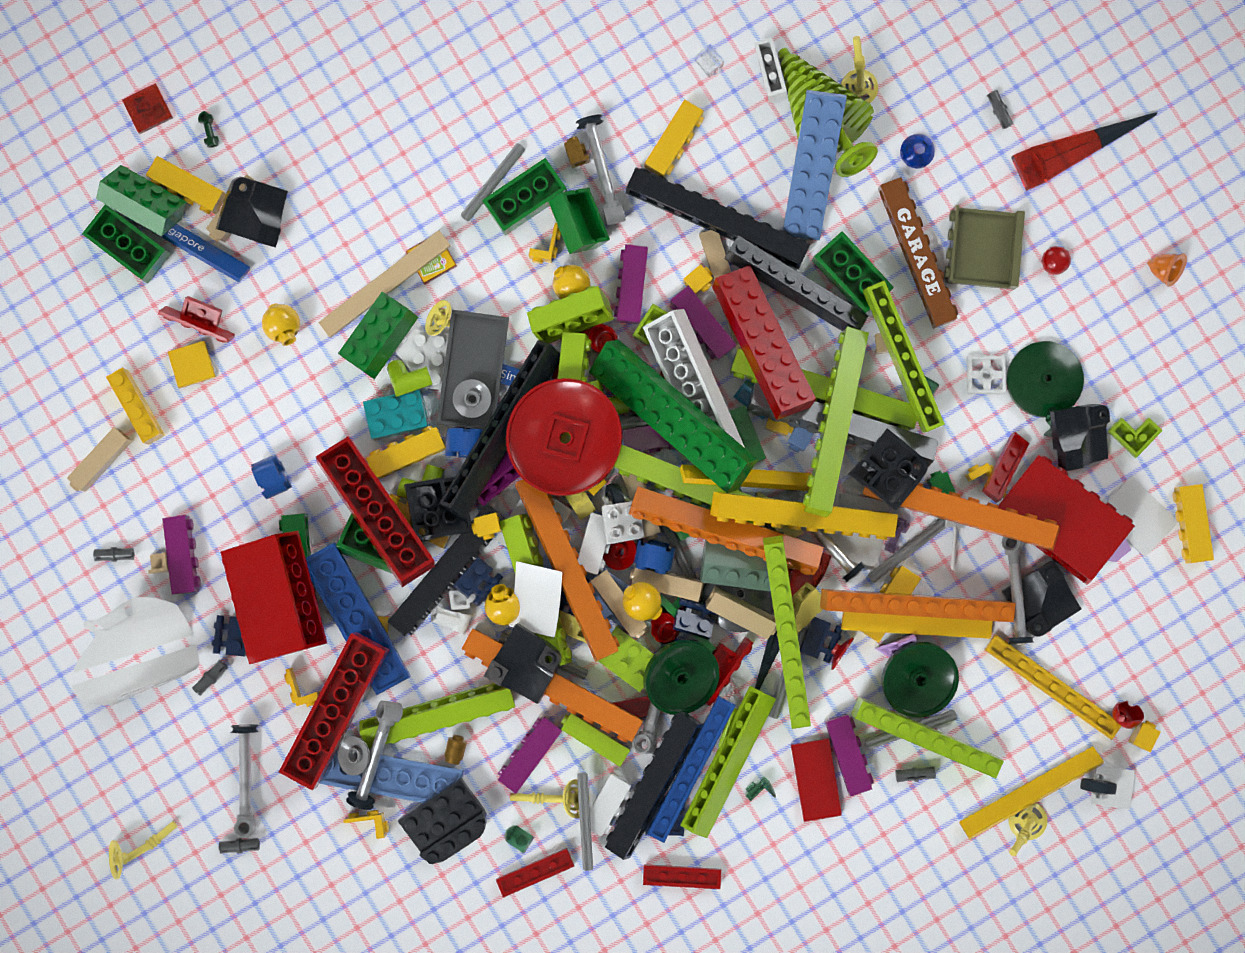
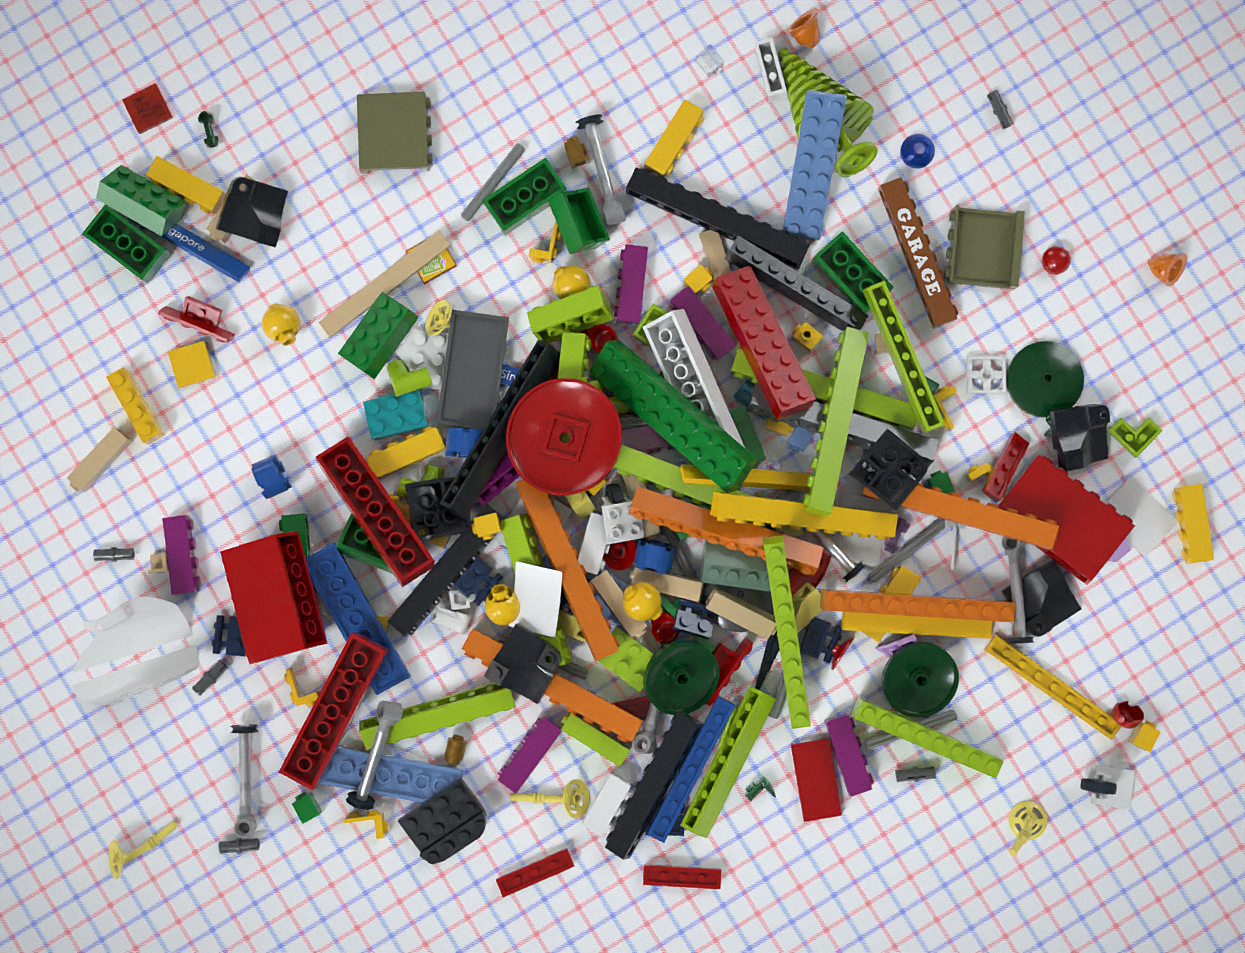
light grey dish [338,736,370,776] -> none
light grey dish [453,379,491,418] -> none
clear green plate [504,825,535,853] -> none
light grey axle [577,772,593,871] -> none
light yellow dish [841,36,878,103] -> none
yellow tile [959,746,1104,840] -> none
clear red plate [1011,112,1158,191] -> none
none -> green brick [291,792,323,824]
none -> olive panel [357,91,433,174]
none -> orange piece [786,8,820,48]
none -> yellow brick [792,322,823,353]
none -> yellow bracket [933,385,957,431]

